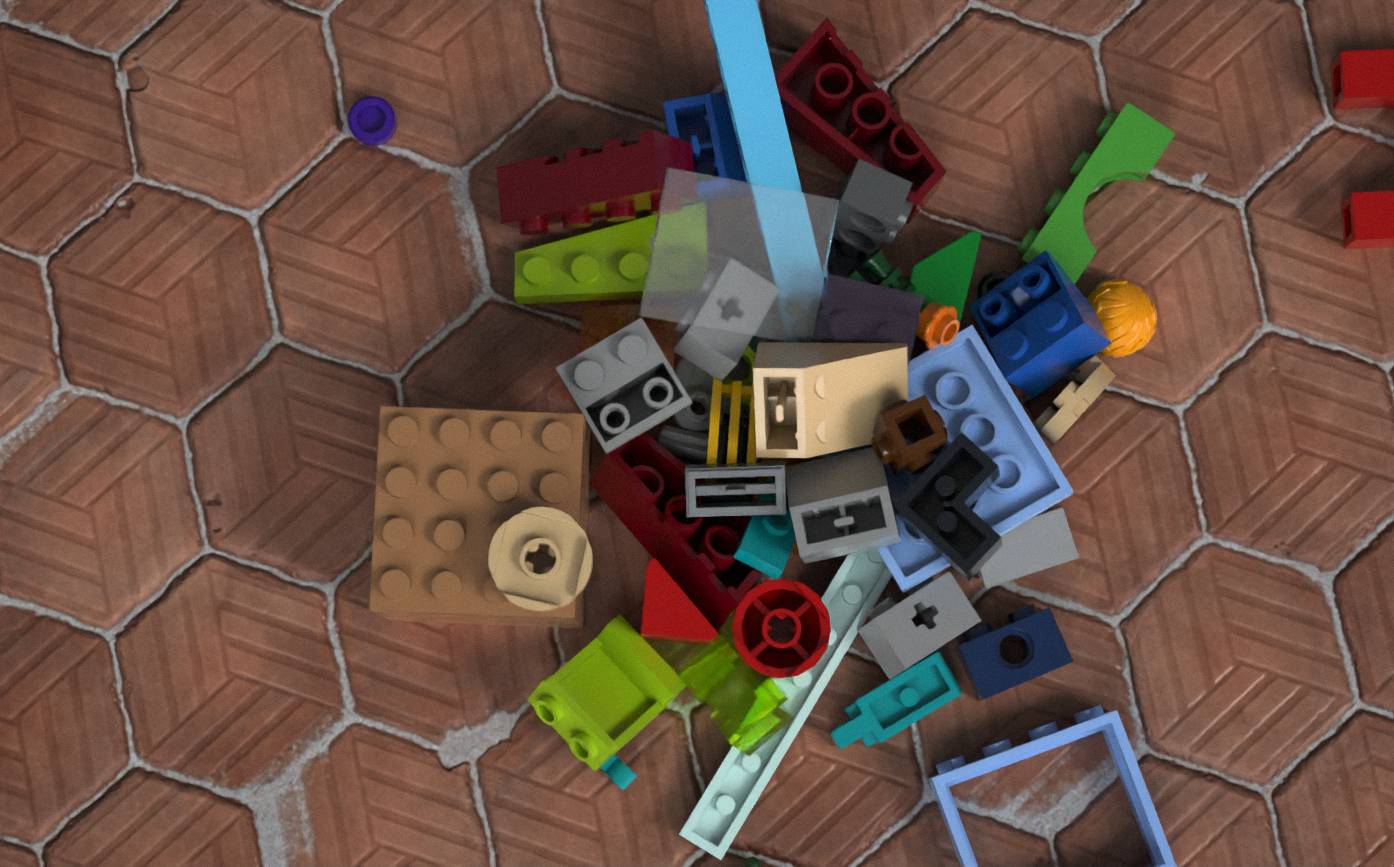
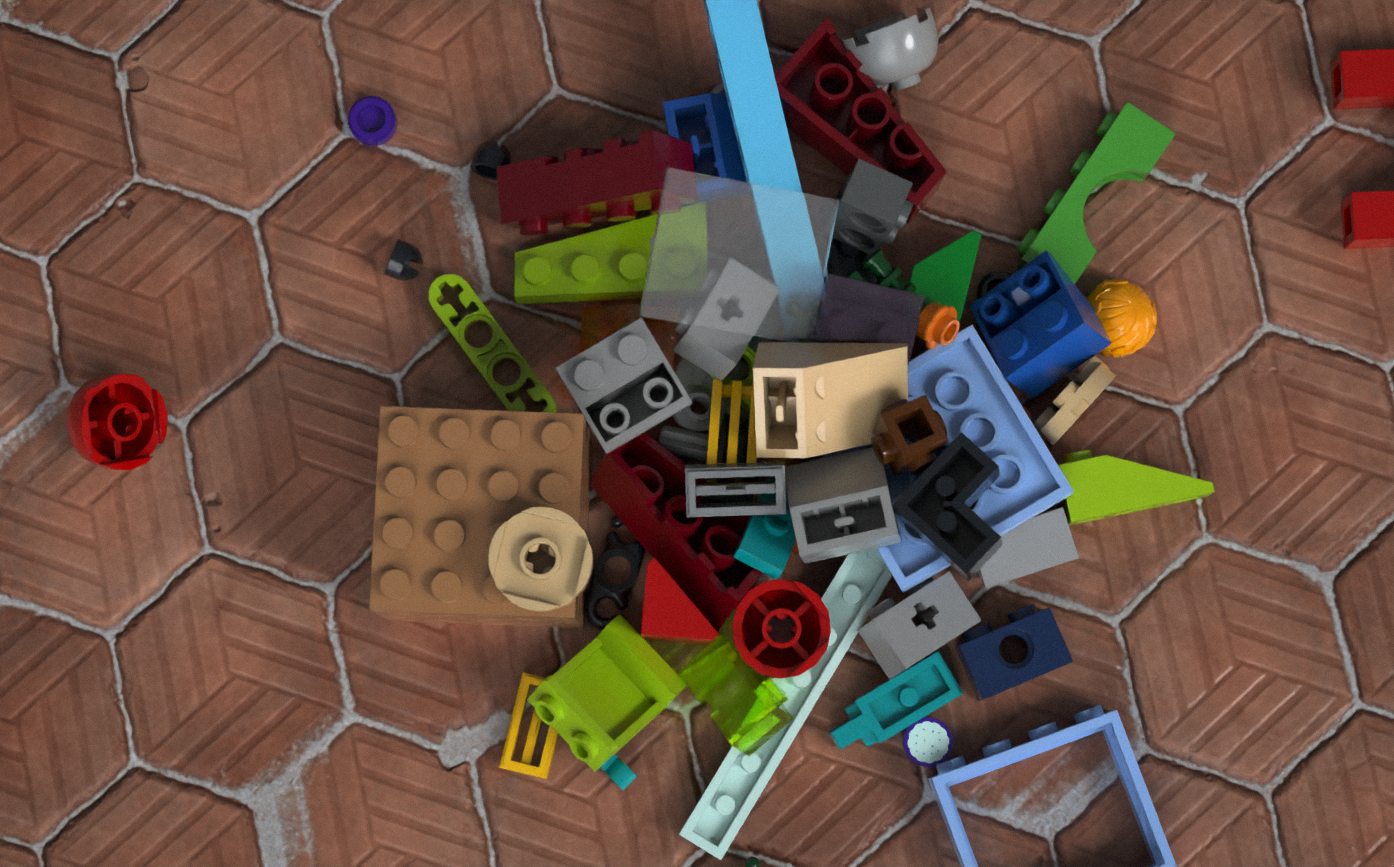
none -> red cylinder [66,373,168,470]
none -> black hinge [384,239,424,281]
none -> lime beam [428,274,557,413]
none -> black hinge [470,140,511,181]
none -> yellow tile [499,672,559,779]
none -> black piece [584,516,646,630]
none -> light grey cylinder [841,6,939,91]
none -> light aqua tile [903,718,953,767]
none -> lime slope [1058,450,1215,526]

